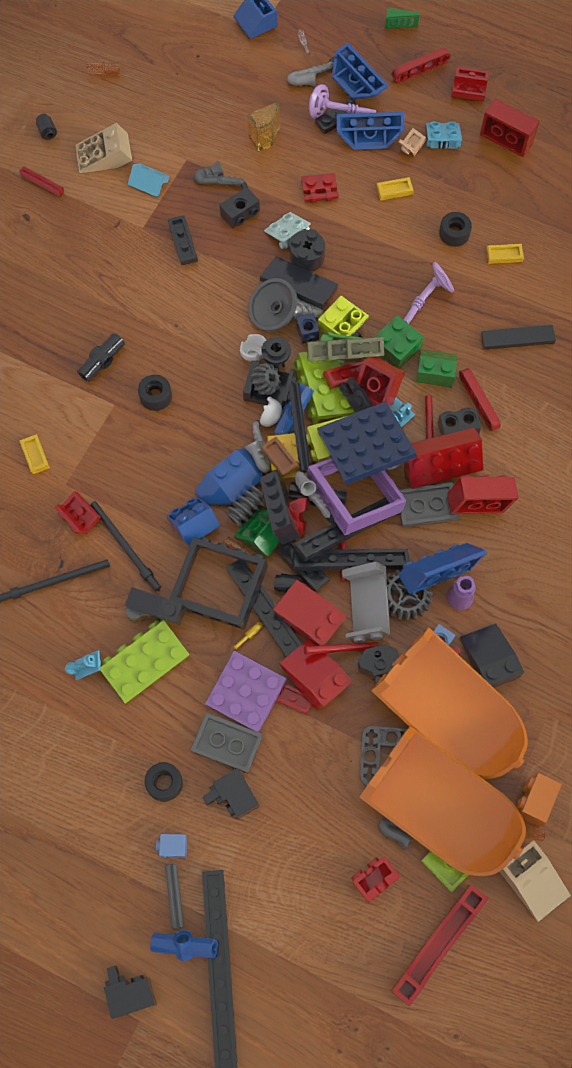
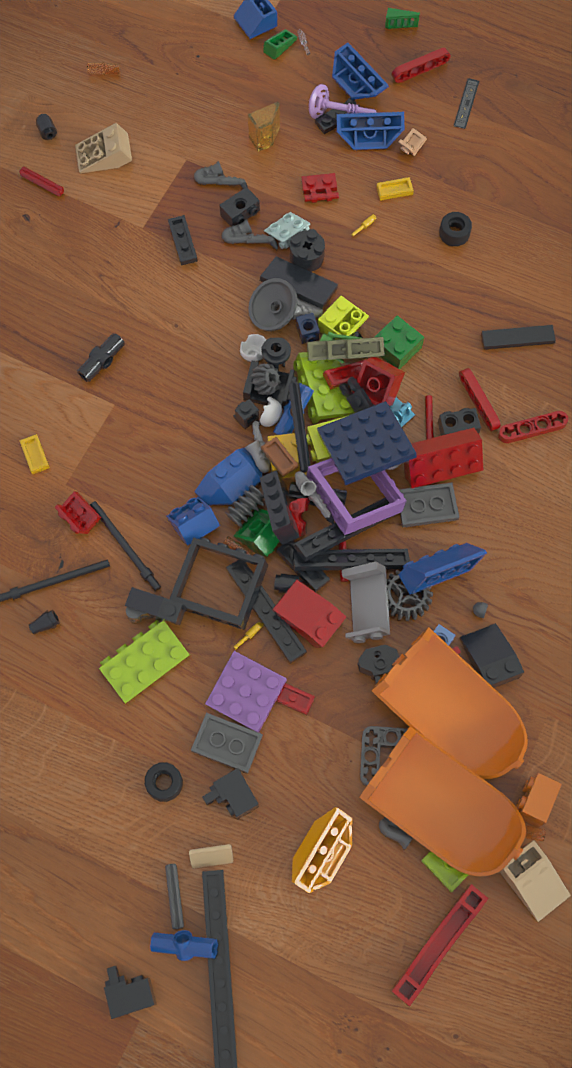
medium azure hinge [65,650,101,680] -> none
medium azure panel [128,164,170,197] -> none
black tyre [138,374,172,411] -> none
medium blue brick [156,834,188,858] -> none
red slope [279,639,353,711] -> none
light grey piece [287,57,334,87] -> none
red bar [304,642,379,654] -> none
red cylinder [351,856,400,903] -> none
lavender dish [404,262,454,324] -> none
green slope [416,349,457,388] -> none
medium azure hinge [426,122,462,149] -> none
red brick [447,475,519,514] -> none
medium lavender plant [447,575,476,610] -> none
red slope [451,67,489,102] -> none
red brick [480,98,540,157] -> none
yellow tile [486,244,524,264] -> none
none -> black cone [29,610,60,634]
none -> tan slope [189,844,233,868]
none -> dark grey piece [222,219,278,250]
none -> black brick [233,399,259,429]
none -> green slope [263,29,297,59]
none -> light orange wedge [292,807,353,893]
none -> yellow piece [351,214,377,237]
none -> sticker [454,78,479,129]
none -> dark grey hinge [473,602,488,619]
none -> red beam [498,411,569,443]

